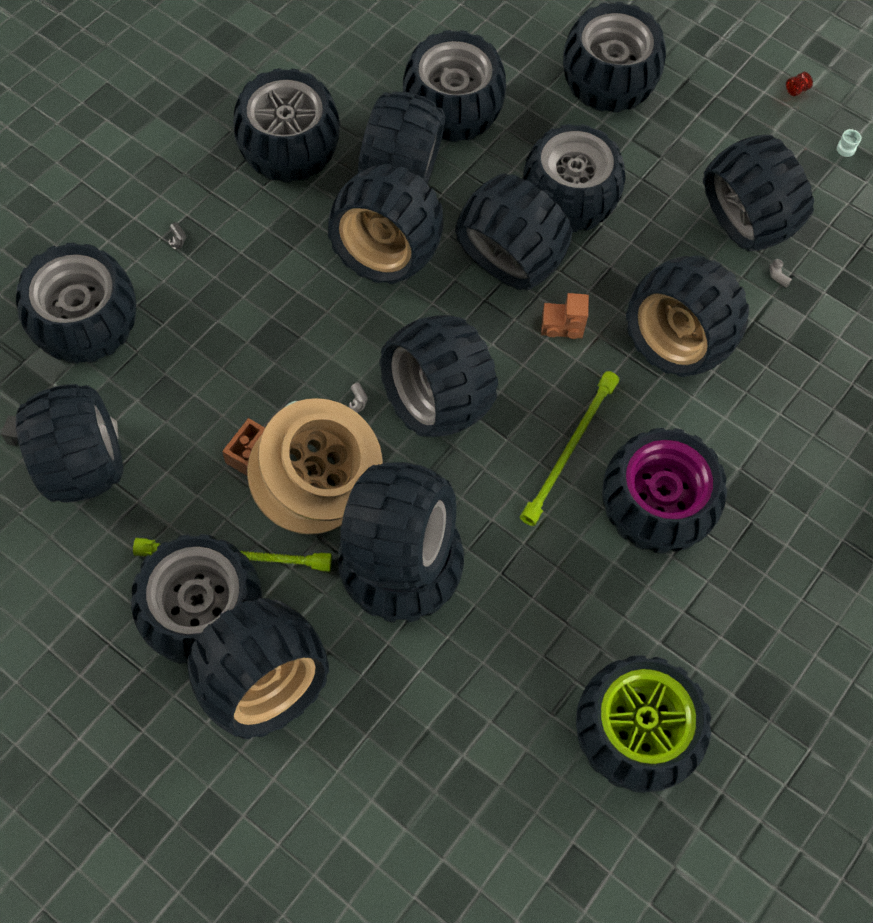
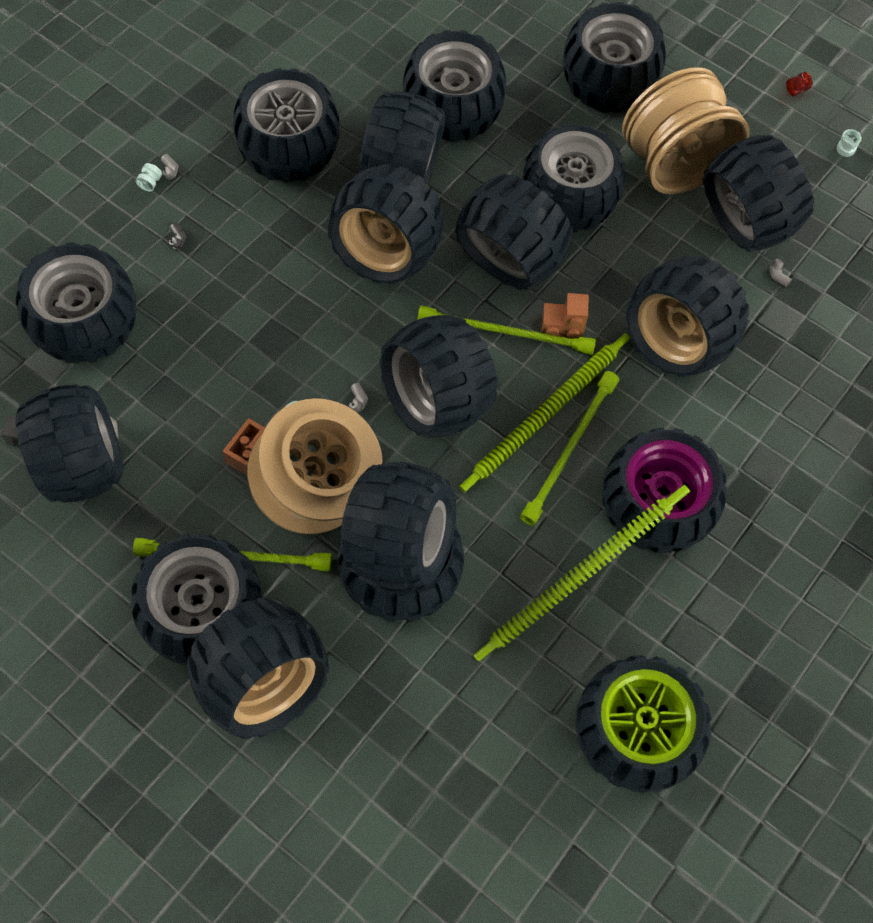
none -> light aqua wheel [135,163,162,192]
none -> light grey arm [161,154,179,179]
none -> lime hose [417,305,596,355]
none -> lime hose [459,333,630,493]
none -> lime hose [473,484,691,661]
none -> tan wheel [622,67,750,194]

